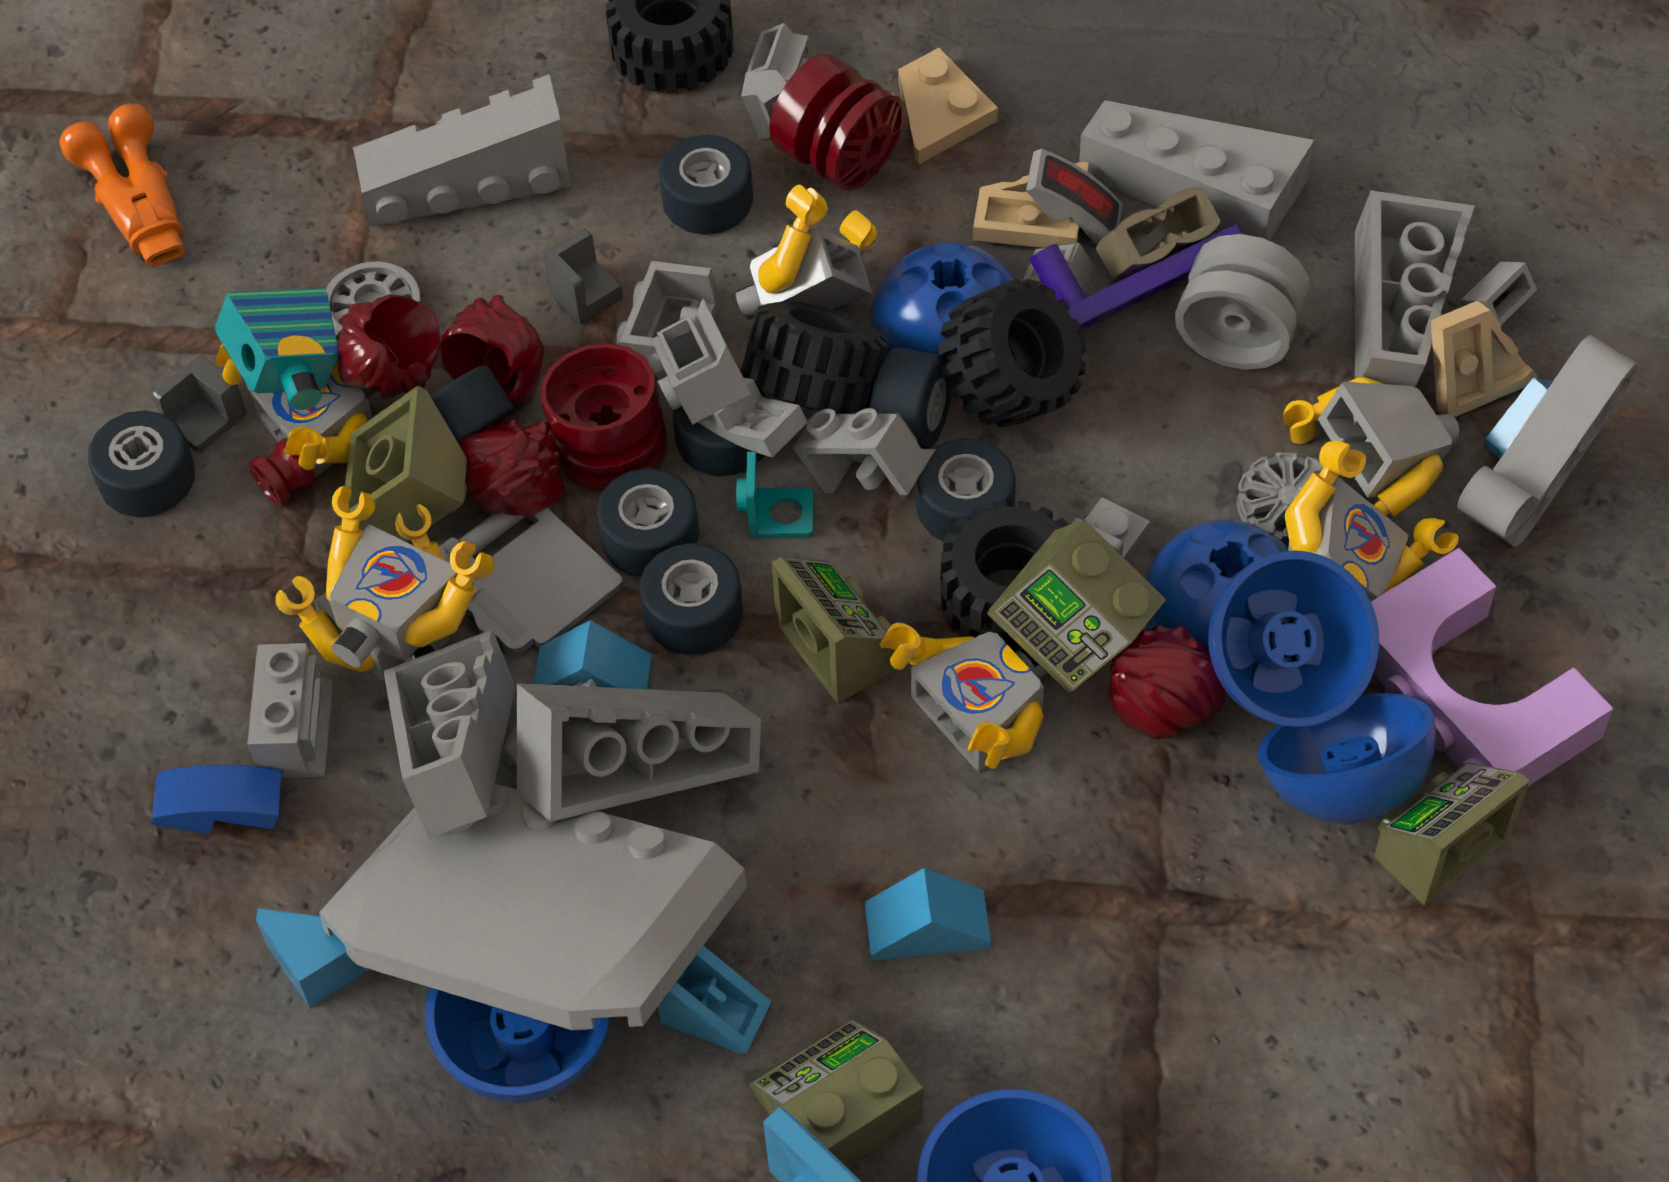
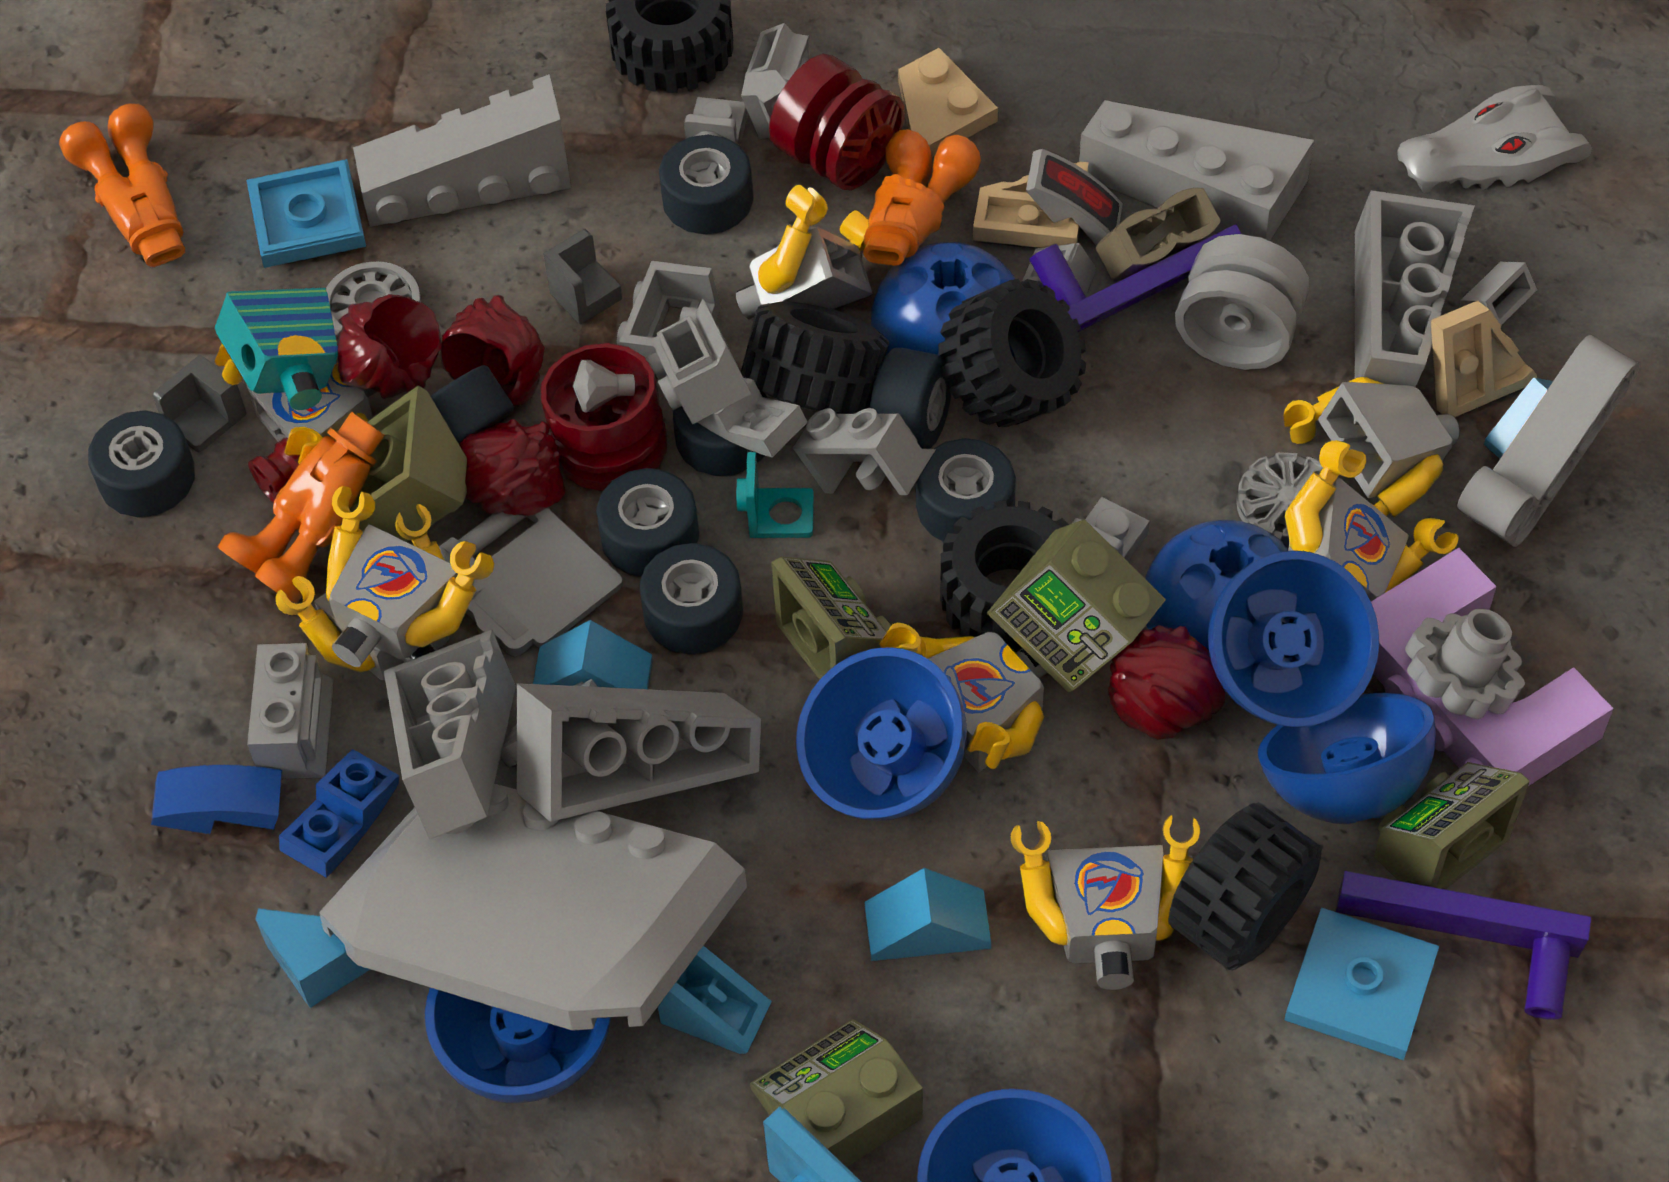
none -> orange piece [217,412,385,603]
none -> dark azure plate [246,159,366,268]
none -> blue slope [279,749,399,878]
none -> light grey rock [573,360,635,412]
none -> light grey bracket [684,97,748,145]
none -> blue piece [796,647,967,821]
none -> orange piece [863,129,981,266]
none -> torso [1011,815,1200,990]
none -> black tyre [1168,802,1322,971]
none -> dark azure plate [1284,907,1439,1060]
none -> dark purple piece [1335,871,1591,1020]
none -> light grey animal [1397,85,1592,193]
none -> light grey plant [1405,609,1525,719]

